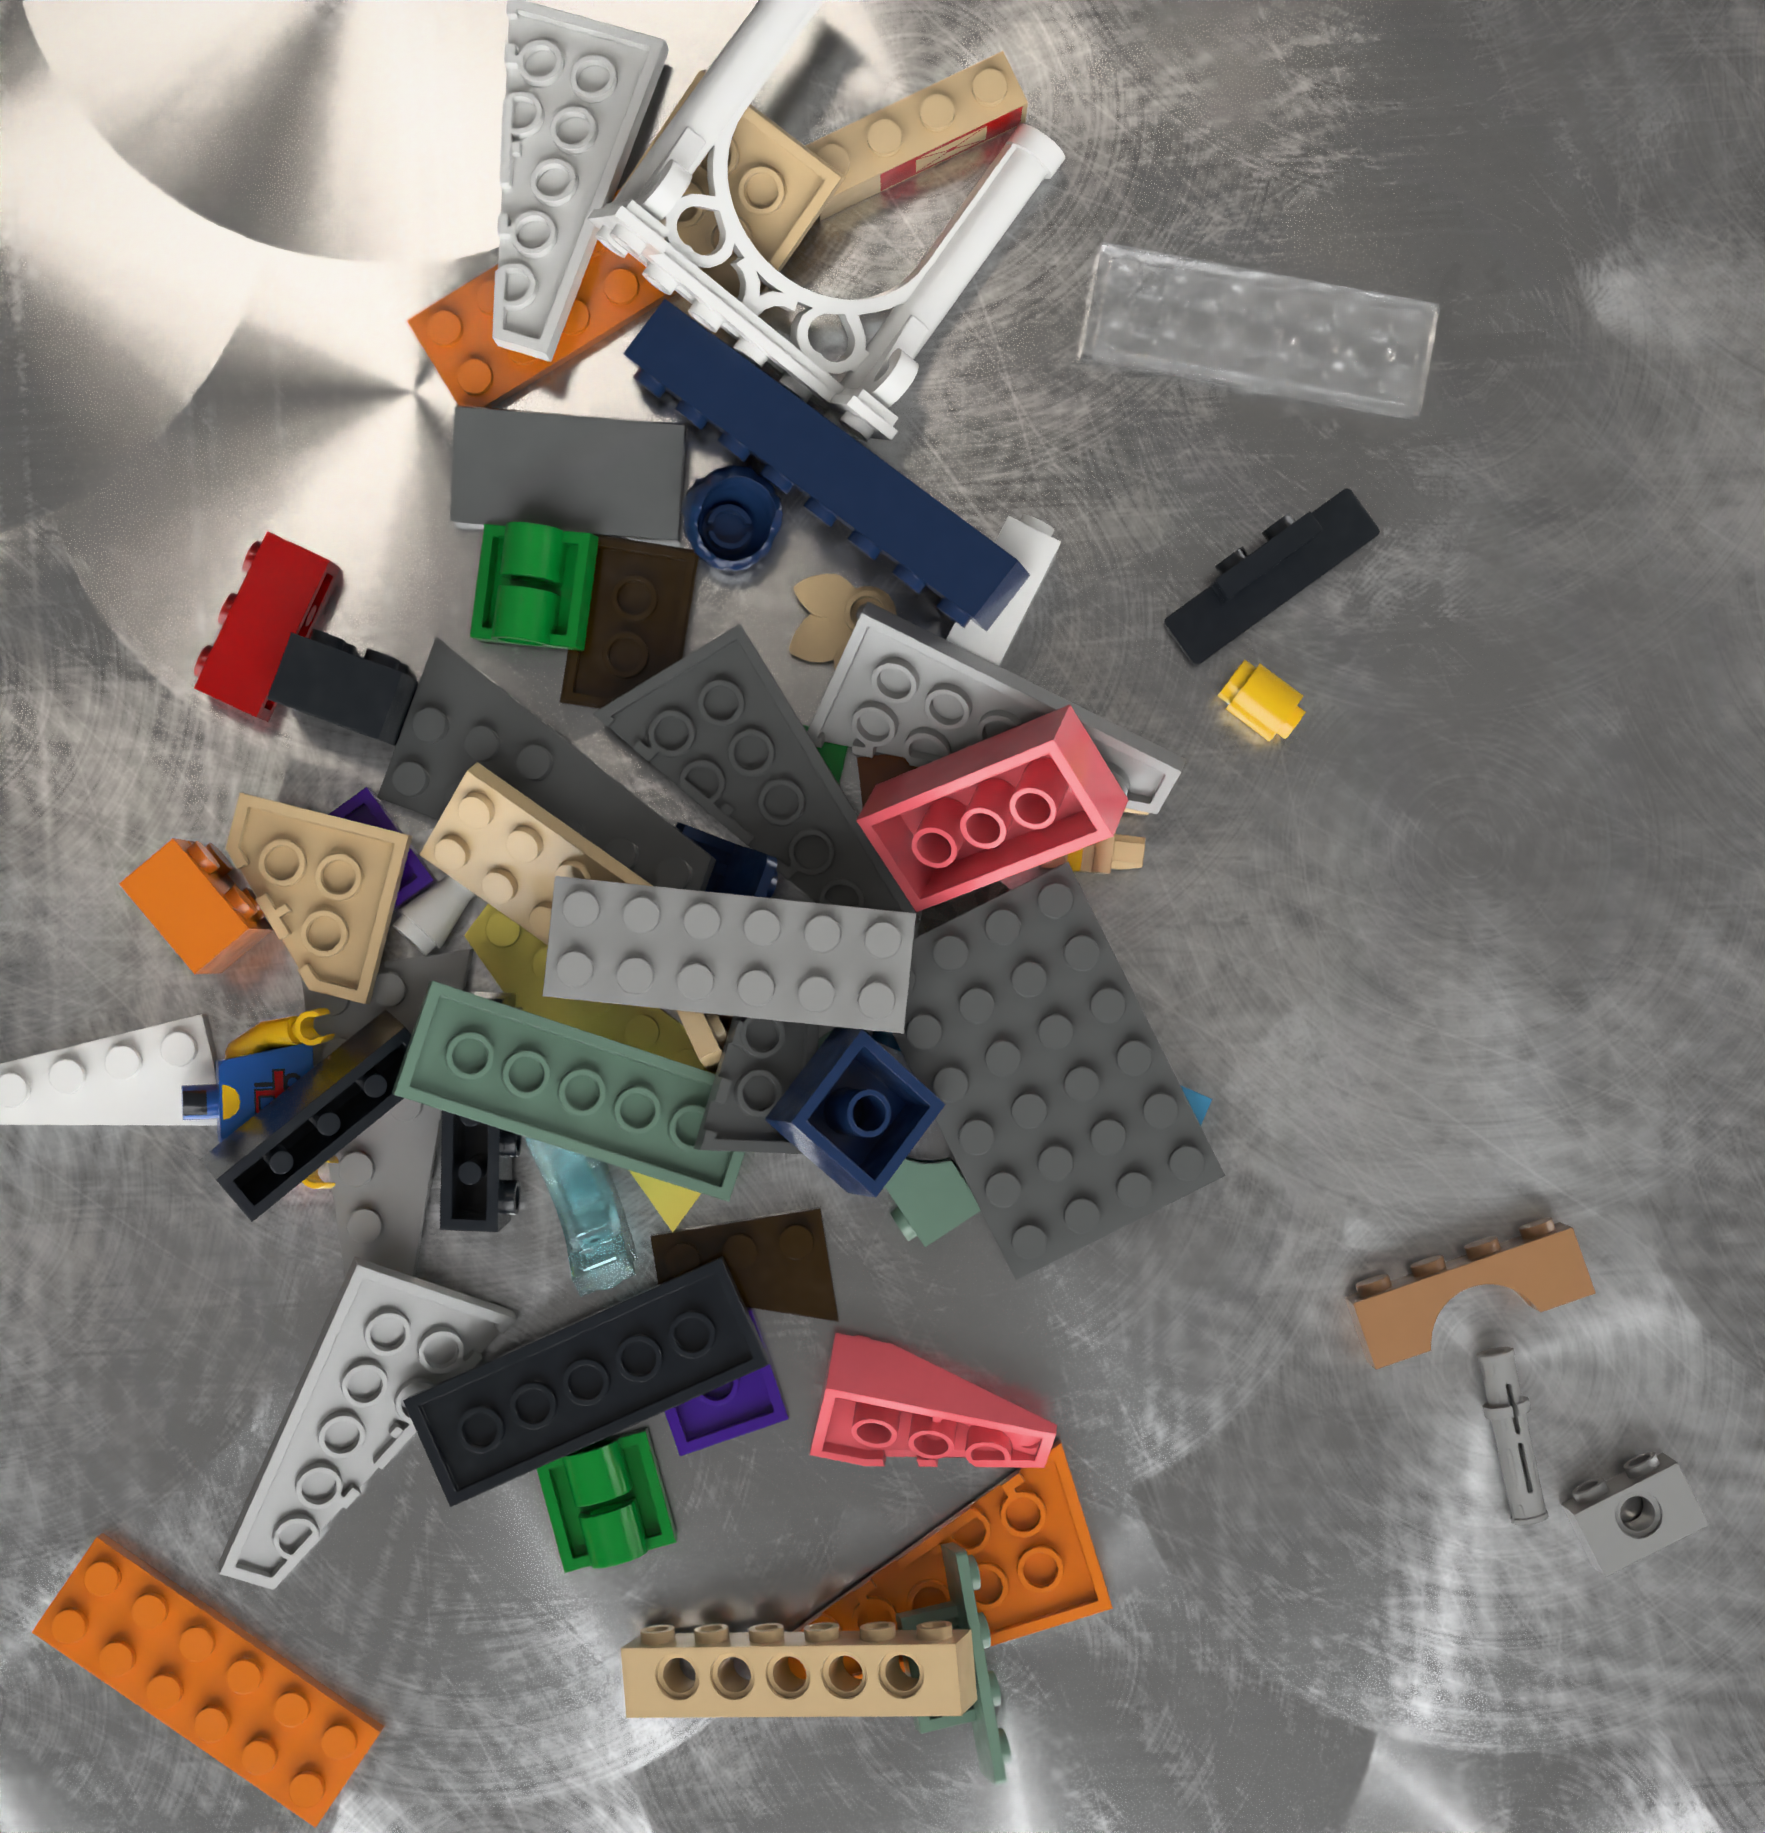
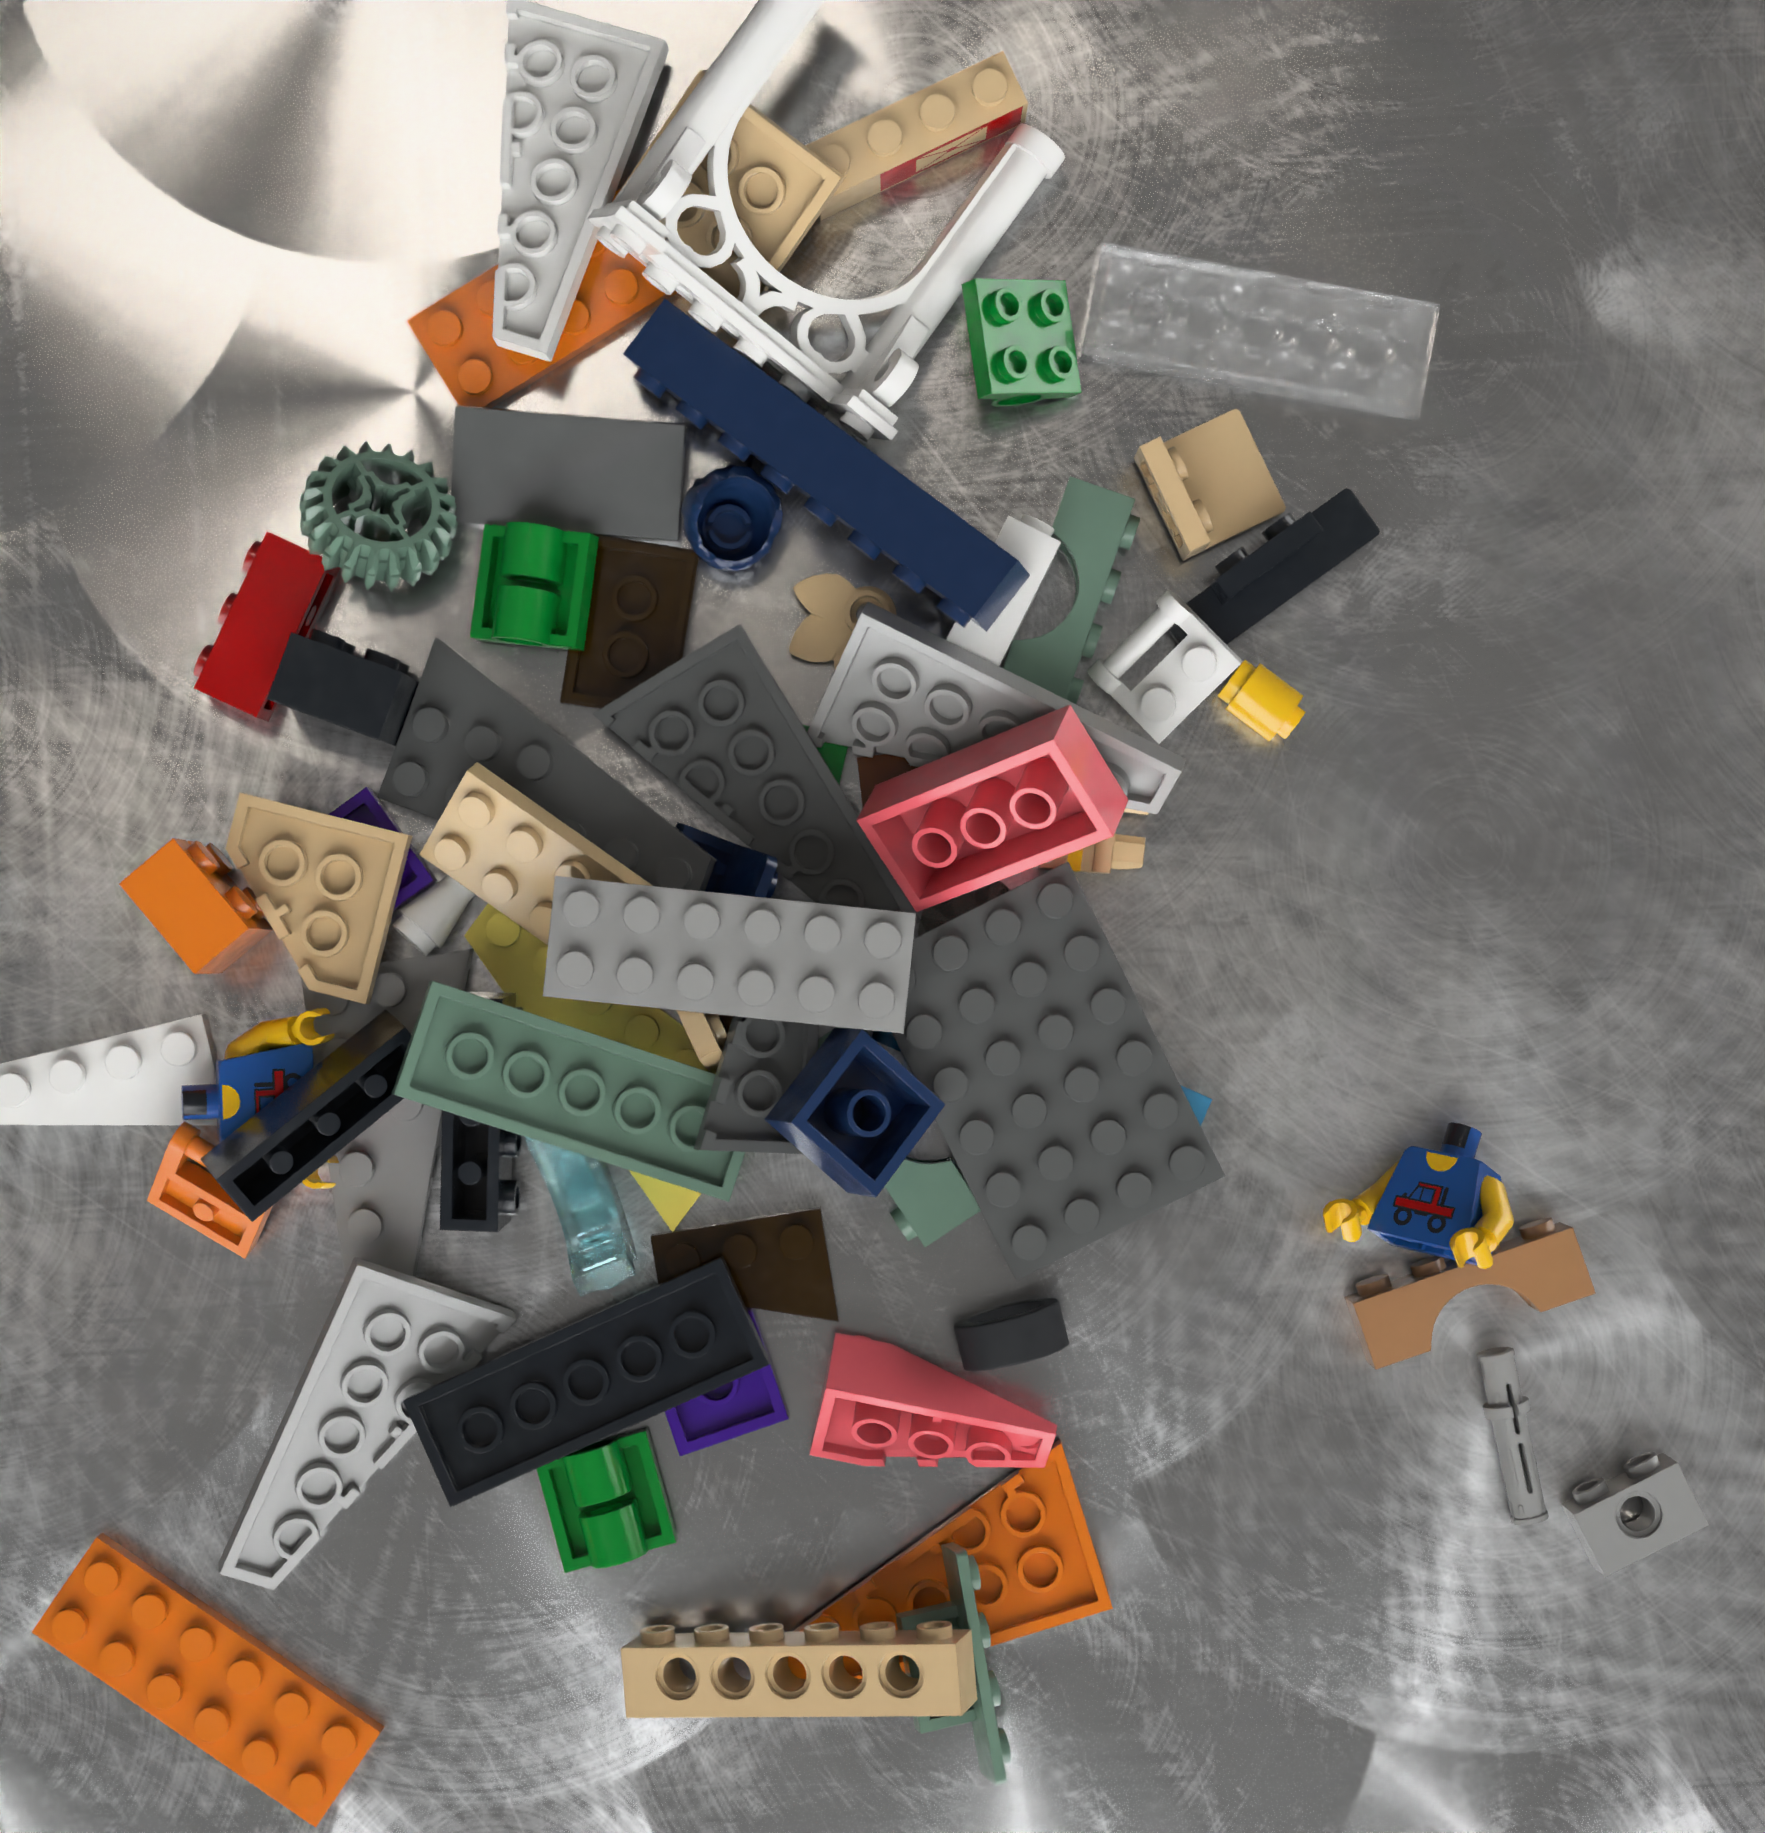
none -> orange plate [147,1121,273,1259]
none -> sand green gear [299,441,458,592]
none -> black tyre [954,1298,1069,1372]
none -> green plate [961,278,1082,407]
none -> sand green arch [1003,476,1140,704]
none -> white plate [1087,589,1243,744]
none -> tan bracket [1134,409,1286,561]
none -> torso [1323,1122,1514,1269]

